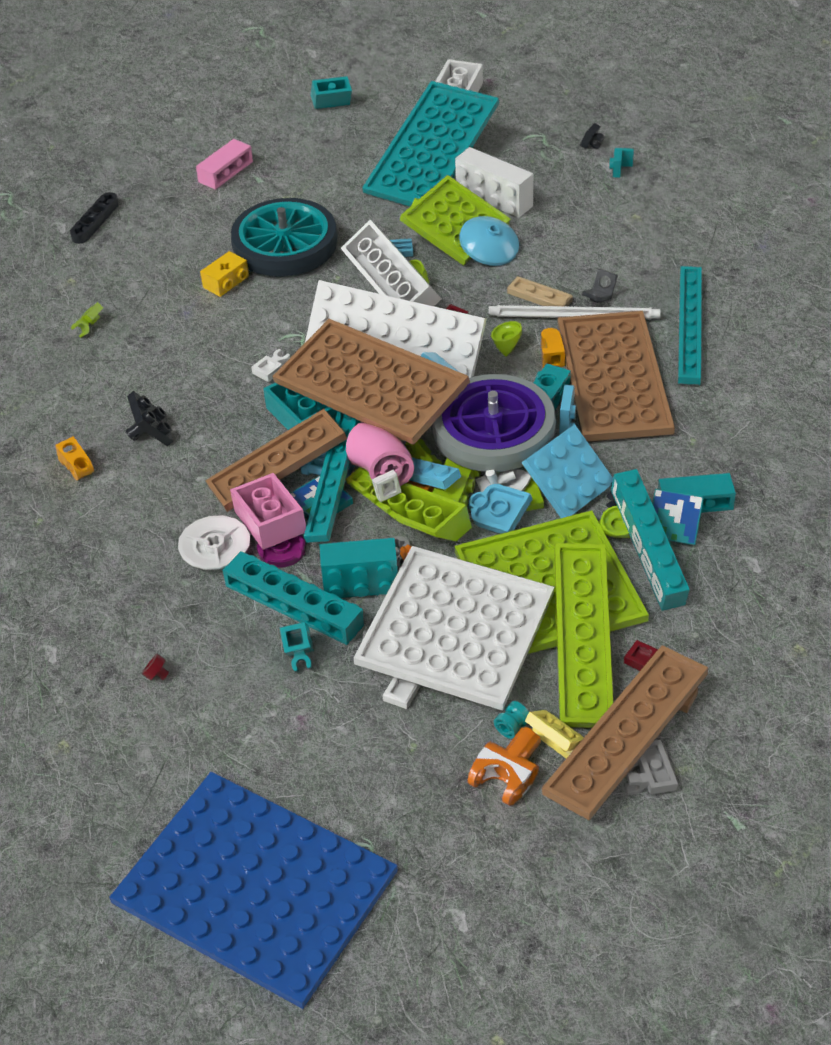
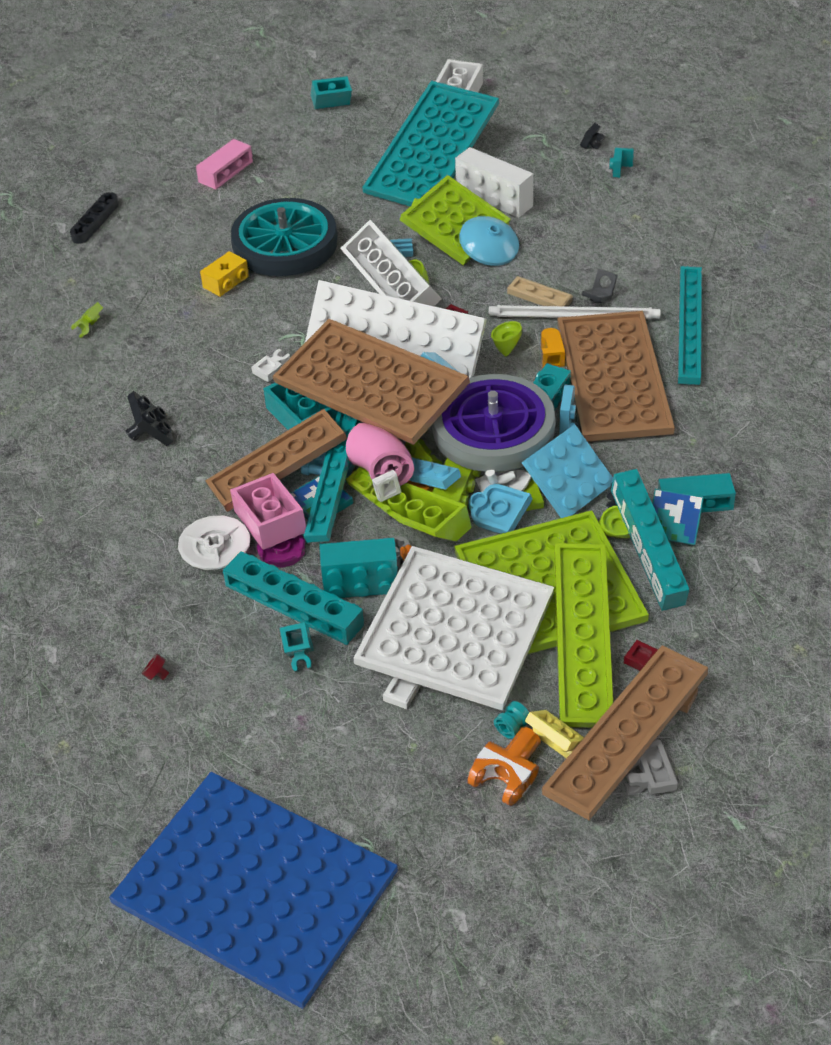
light orange leg [55,436,94,480] -> none

